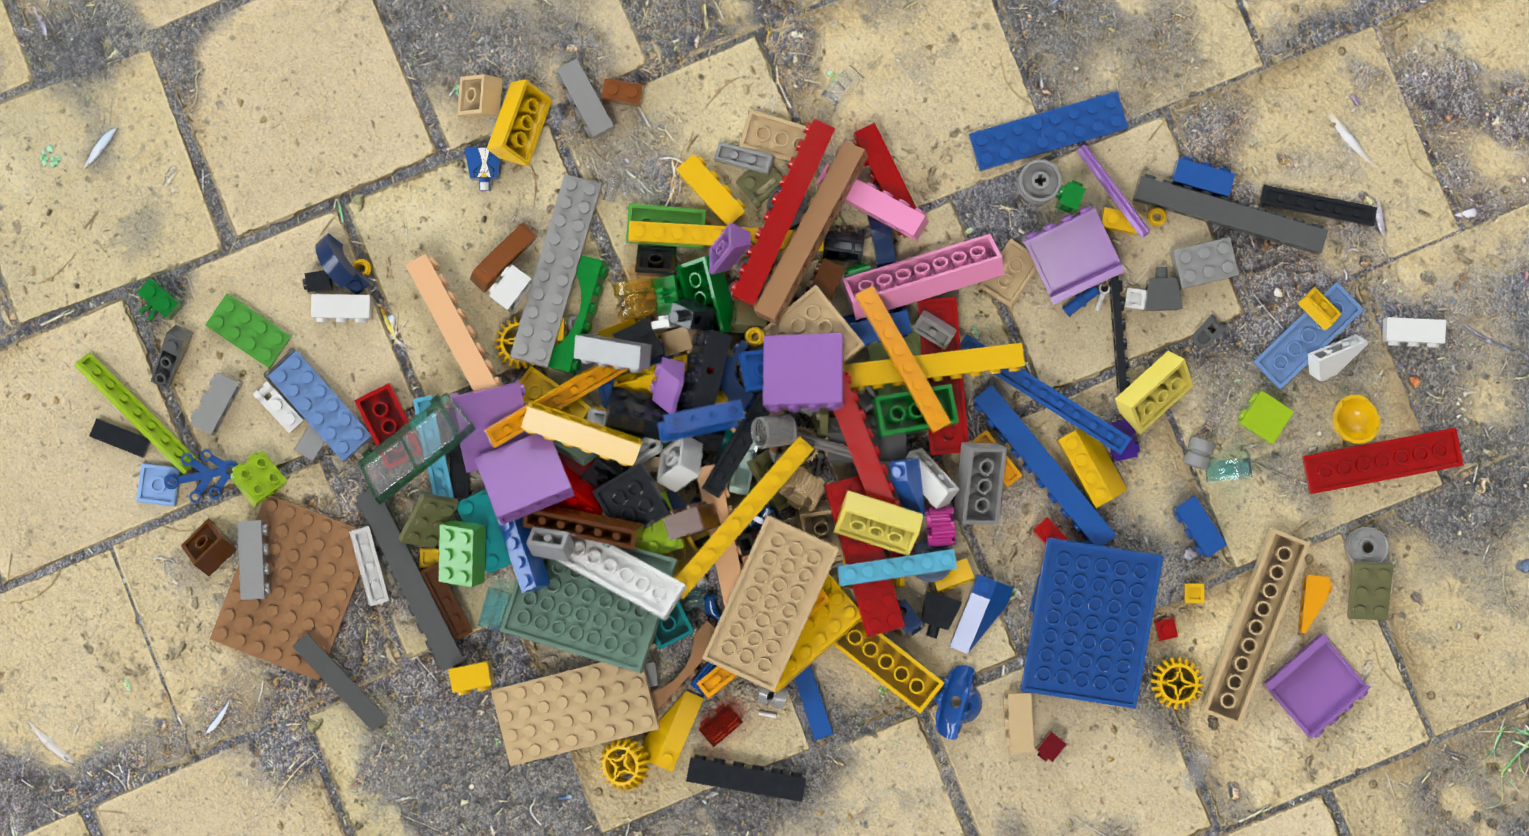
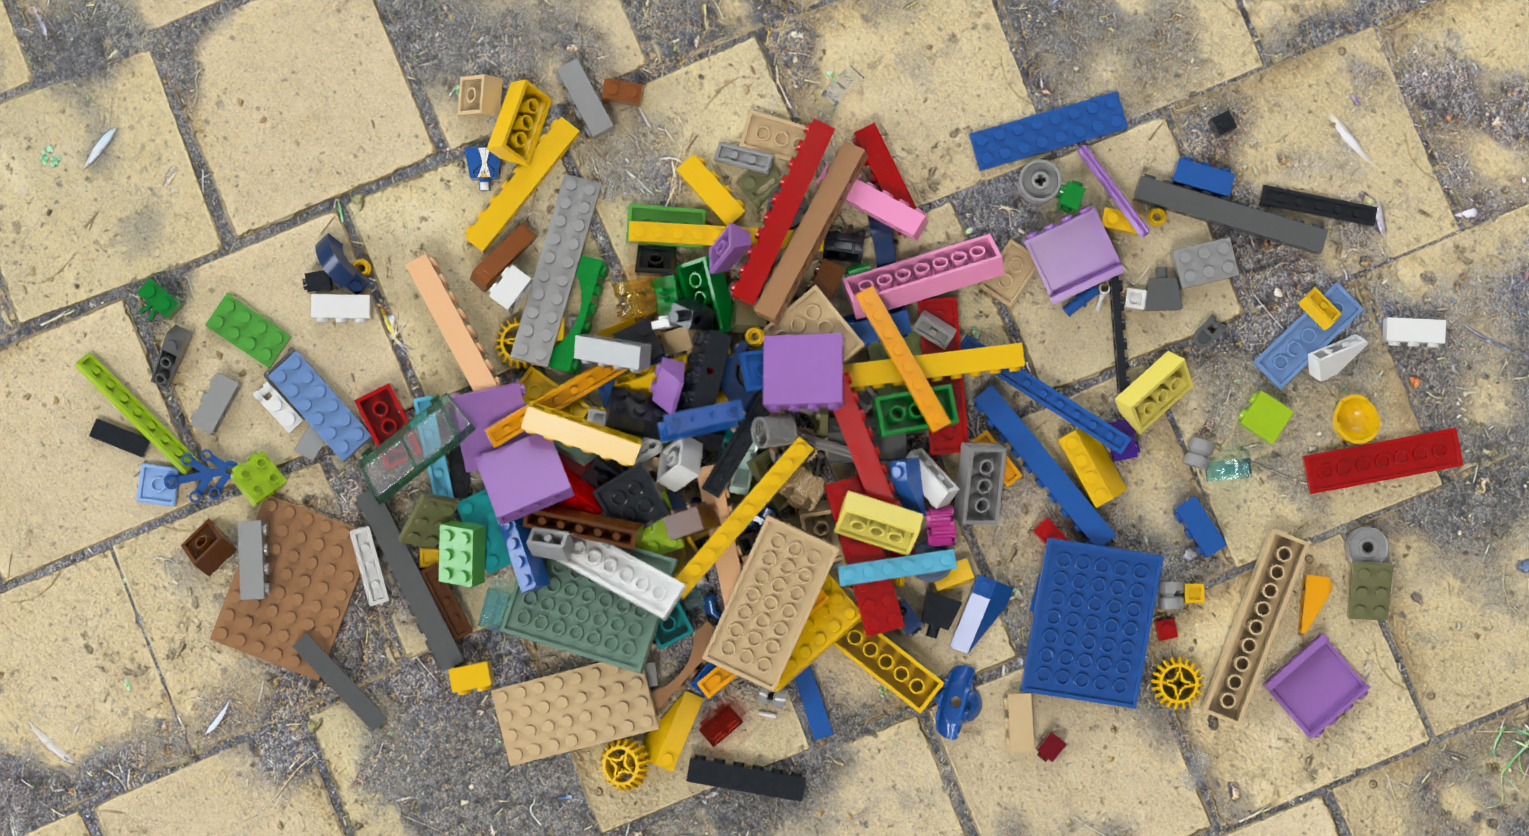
none -> yellow brick [464,116,581,254]
none -> light grey wheel [1158,581,1184,609]
none -> black brick [1207,110,1237,139]

